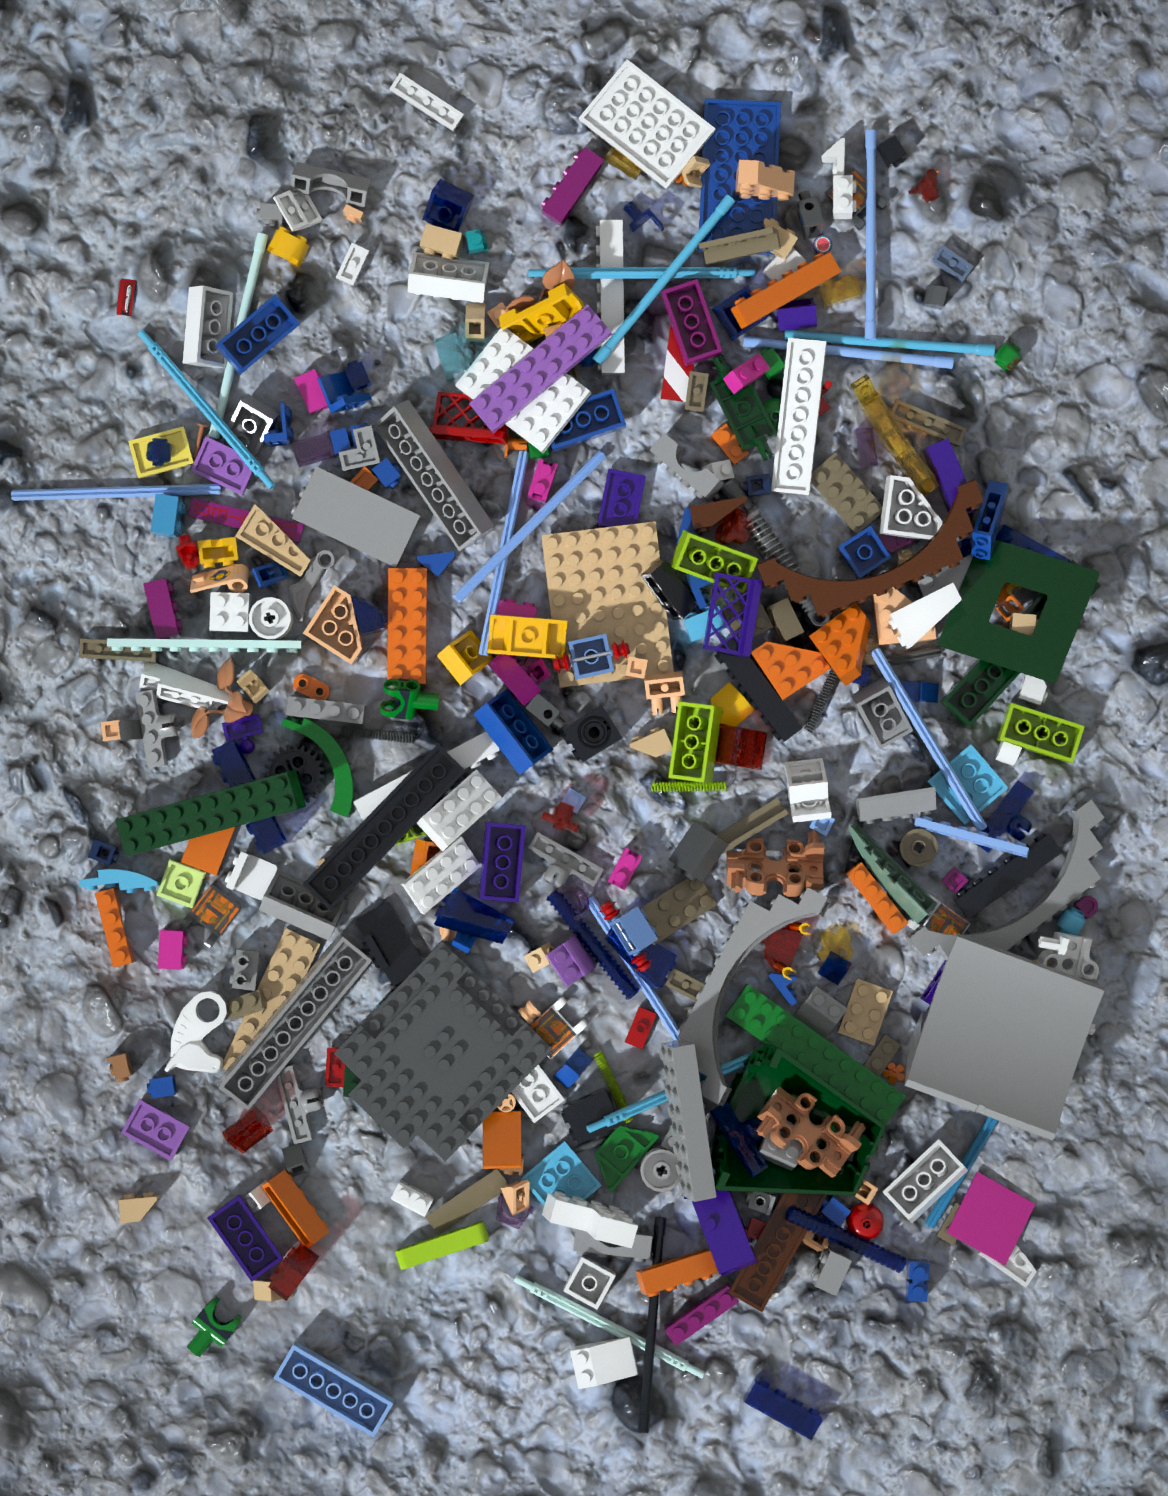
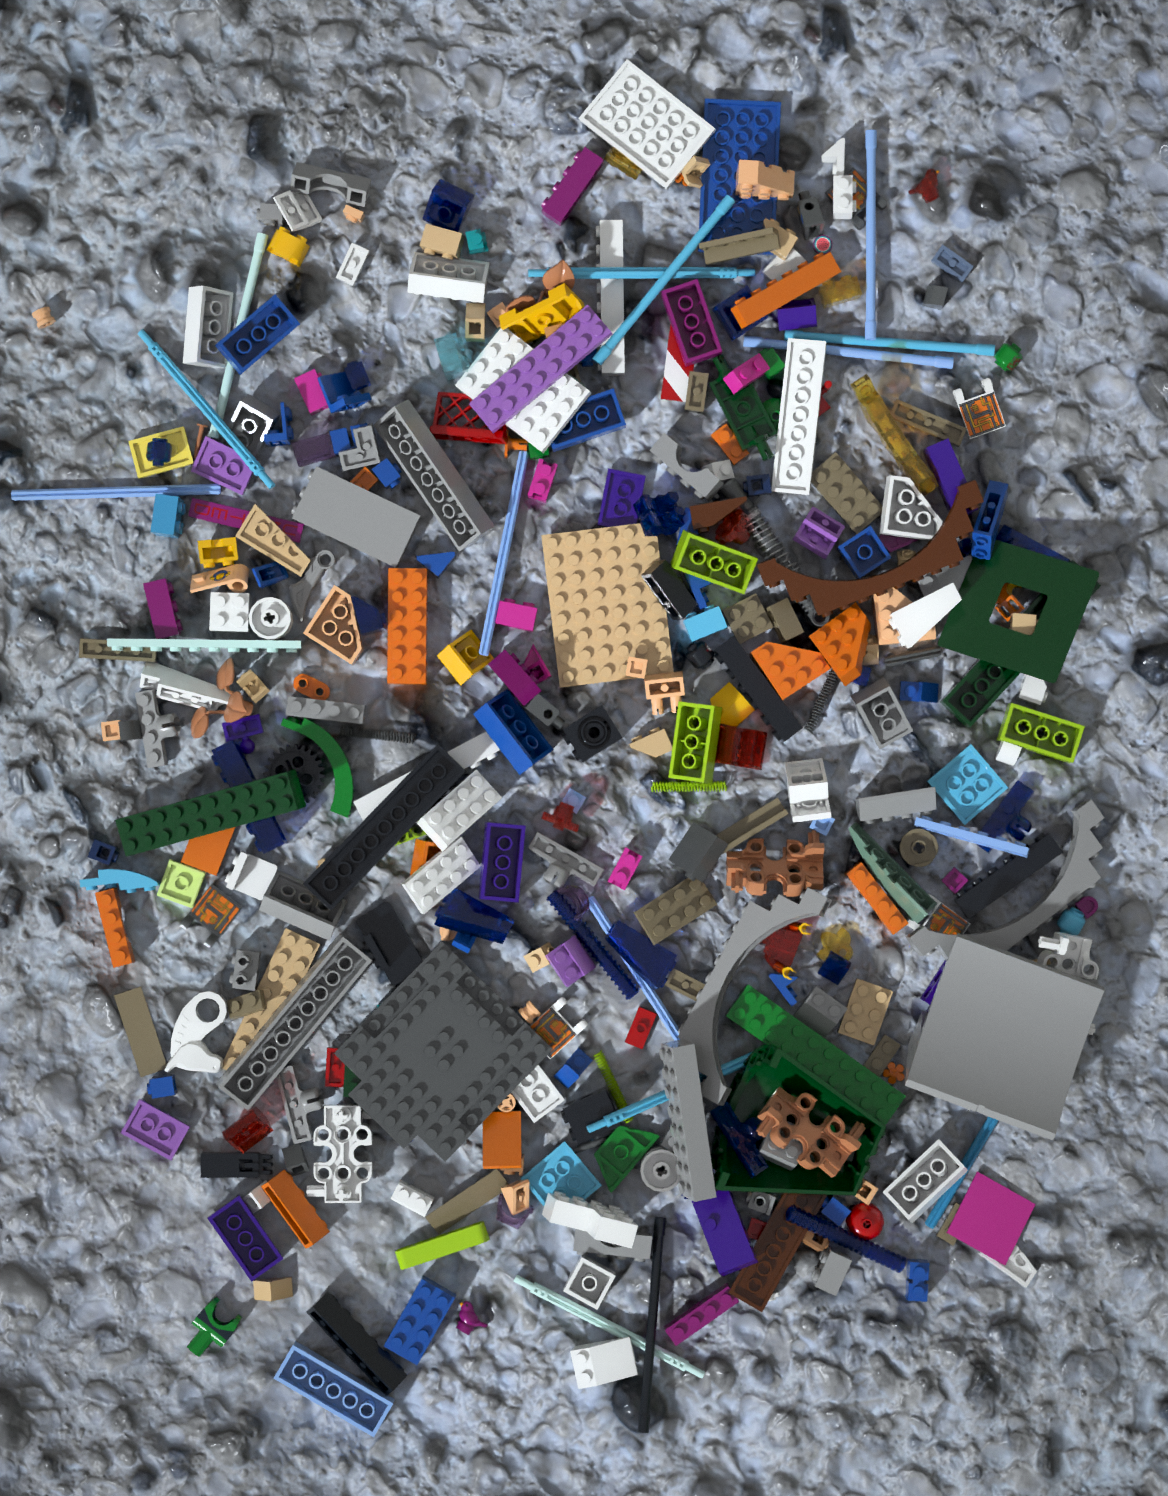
medium nougat brick [106,1052,133,1083] -> none
sticker [116,279,136,316] -> none
tan slope [118,1191,160,1223] -> none
dark pink brick [158,929,189,970] -> none
red hips [176,534,200,569] -> none
clear red brick [268,1243,319,1301] -> none
green connector [380,679,439,719] -> none
white plate [389,73,464,132] -> none
light blue axle [453,451,606,603] -> none
yellow piece [487,614,568,658] -> none
medium blue brick [552,634,630,680] -> none
medium blue brick [599,900,658,972] -> none
clear blue bracket [623,201,664,232] -> none
orange brick [636,1248,718,1297] -> none
dark purple fence [703,572,763,657] -> none
clear blue brick [743,1378,823,1440] -> none
clear purple brick [854,428,878,469] -> none
light blue axle [870,647,987,831] -> none
black brick [877,135,907,168] -> none
none -> light nougat wheel [32,306,56,329]
none -> dark tan sticker [114,987,167,1077]
none -> black hinge [201,1152,273,1178]
none -> white gear [306,1103,373,1203]
none -> black brick [306,1292,407,1396]
none -> blue brick [384,1275,456,1365]
none -> magenta animal [456,1301,488,1335]
none -> clear blue hips [633,492,686,536]
none -> black head [686,641,714,670]
none -> medium lavender brick [792,507,845,559]
none -> flag [953,378,1006,439]

